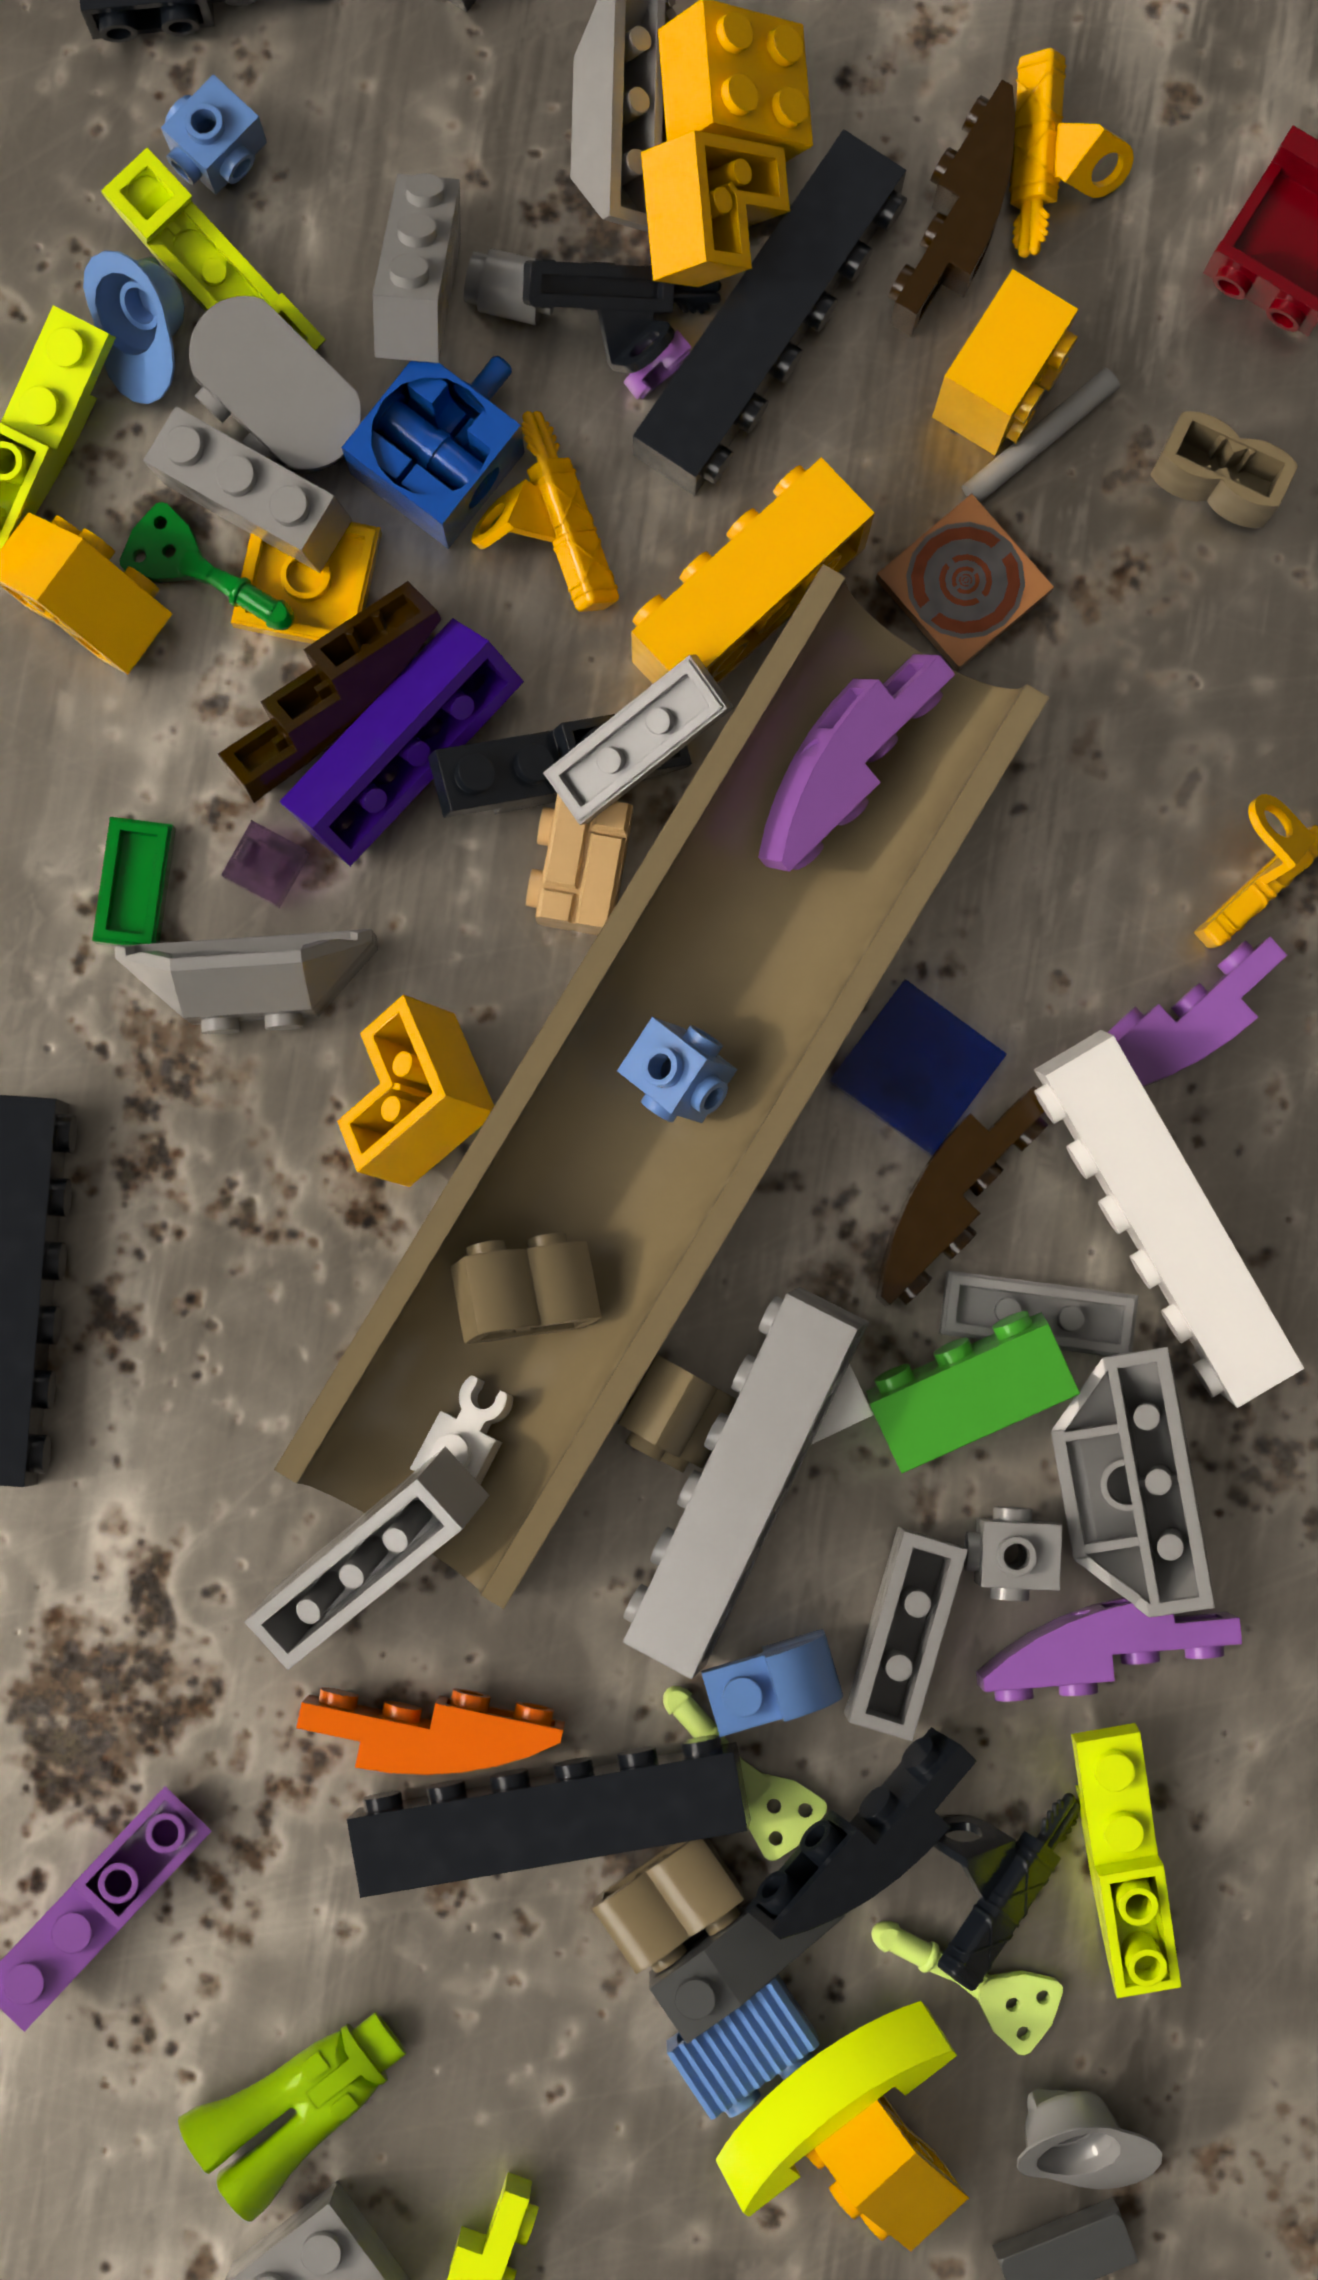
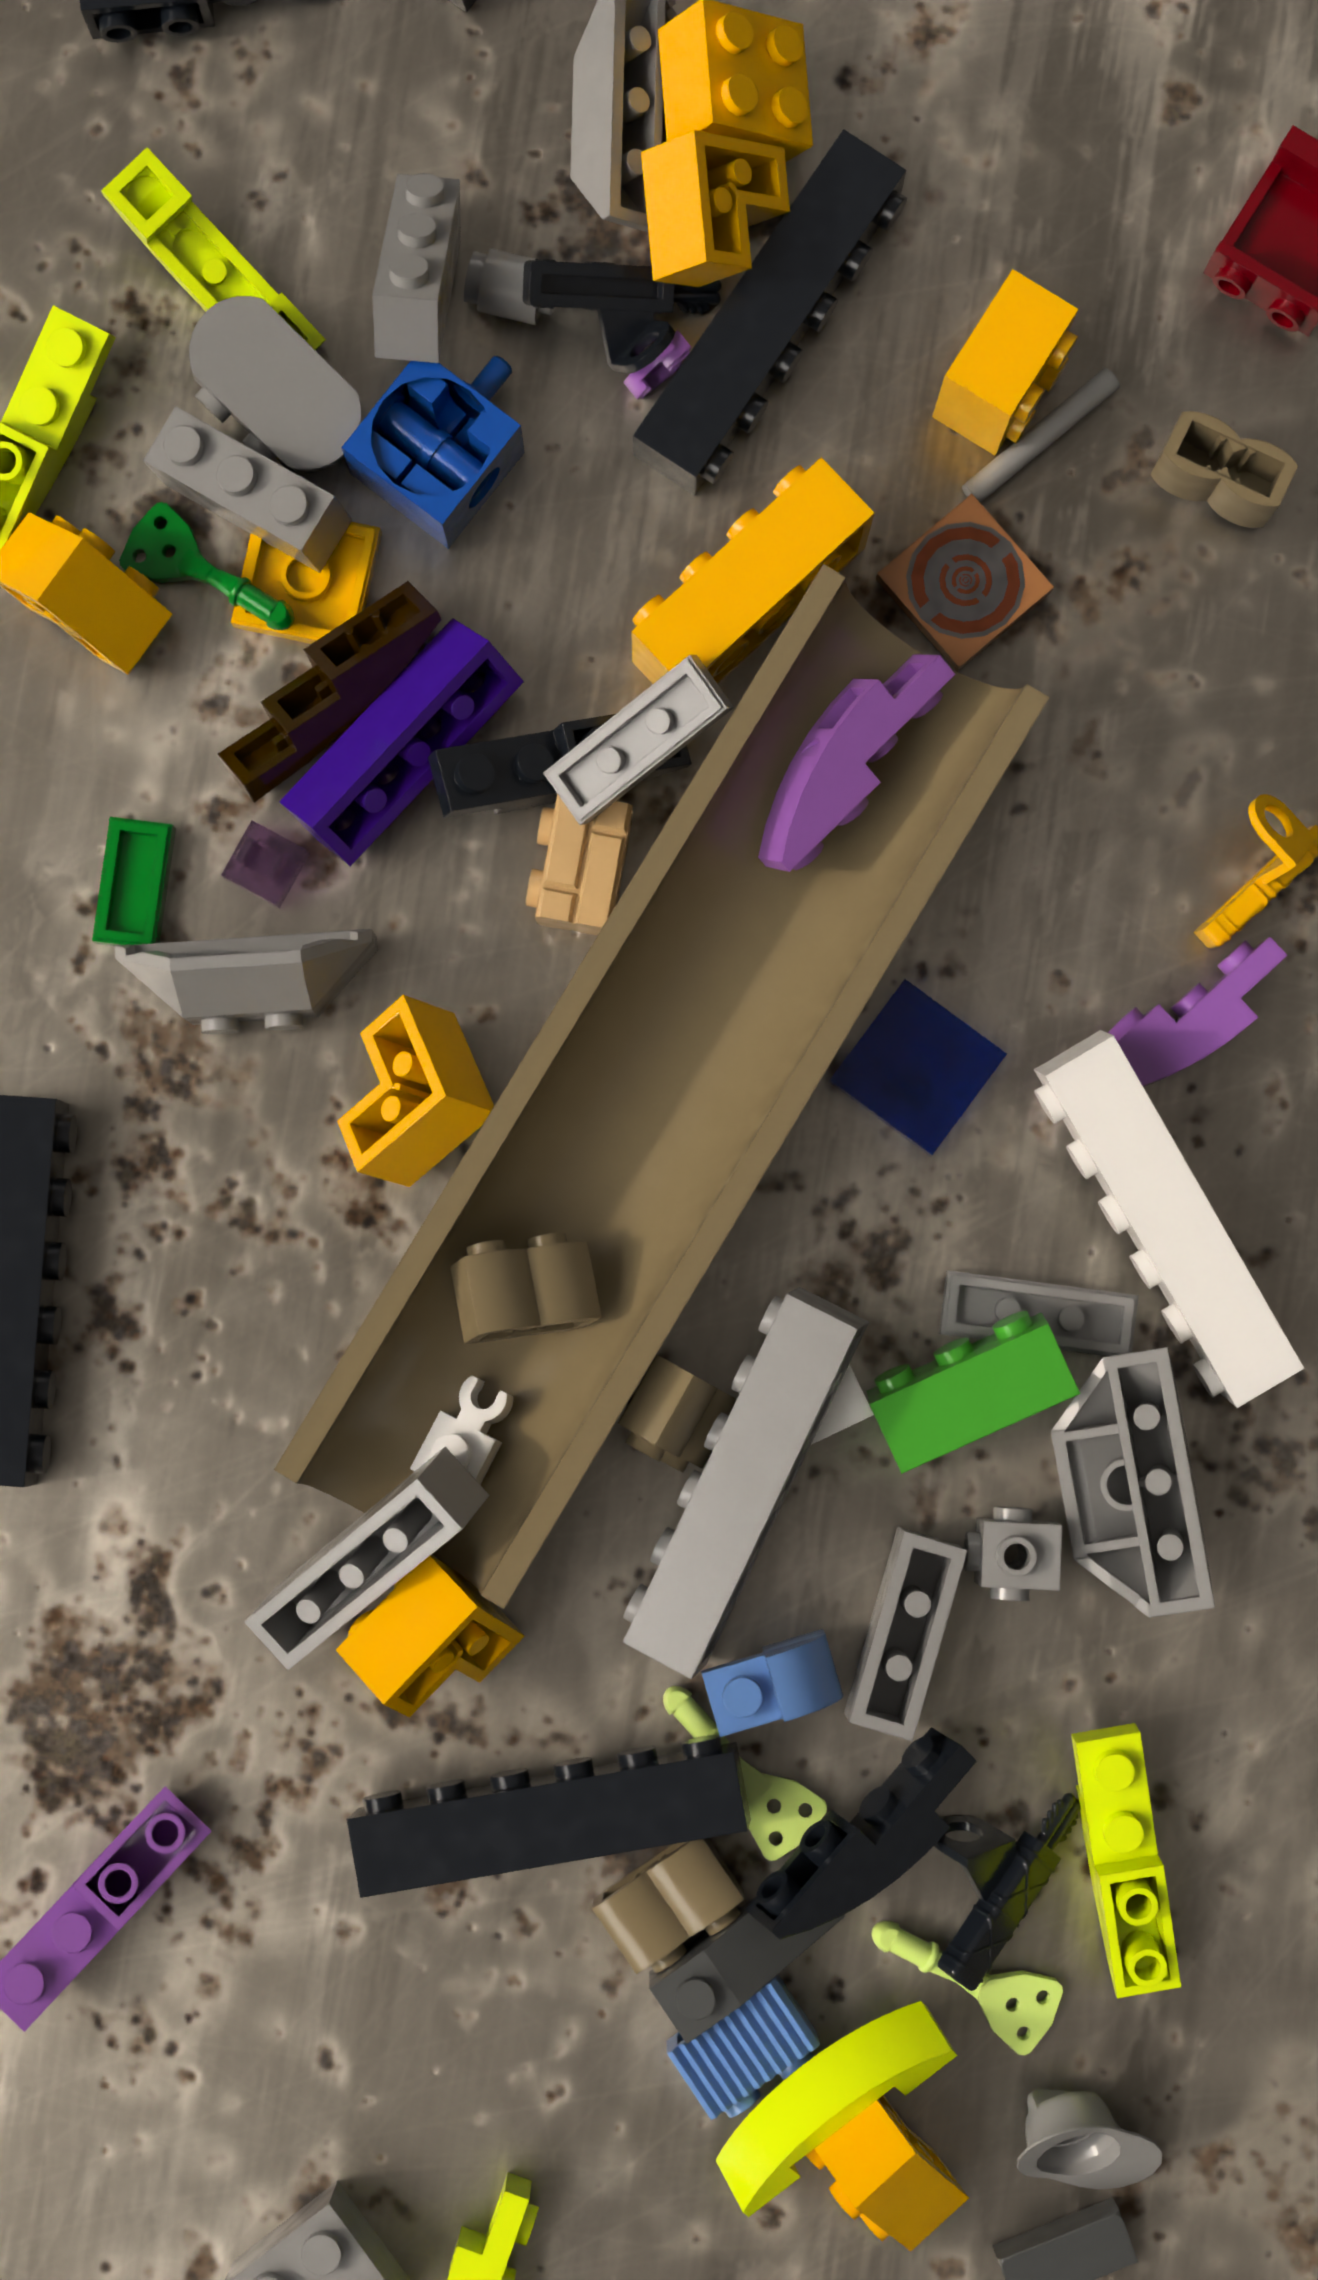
medium blue piece [83,250,185,404] -> none
medium blue brick [161,74,267,195] -> none
lime piece [178,2012,407,2222] -> none
orange slope [296,1688,565,1775] -> none
yellow piece [471,411,619,612] -> none
medium blue brick [617,1017,737,1123] -> none
dark brown slope [876,1086,1048,1306] -> none
dark brown slope [888,79,1015,336] -> none
medium lavender slope [976,1597,1242,1702] -> none
yellow piece [1009,48,1134,258] -> none
none -> yellow brick [336,1555,525,1718]

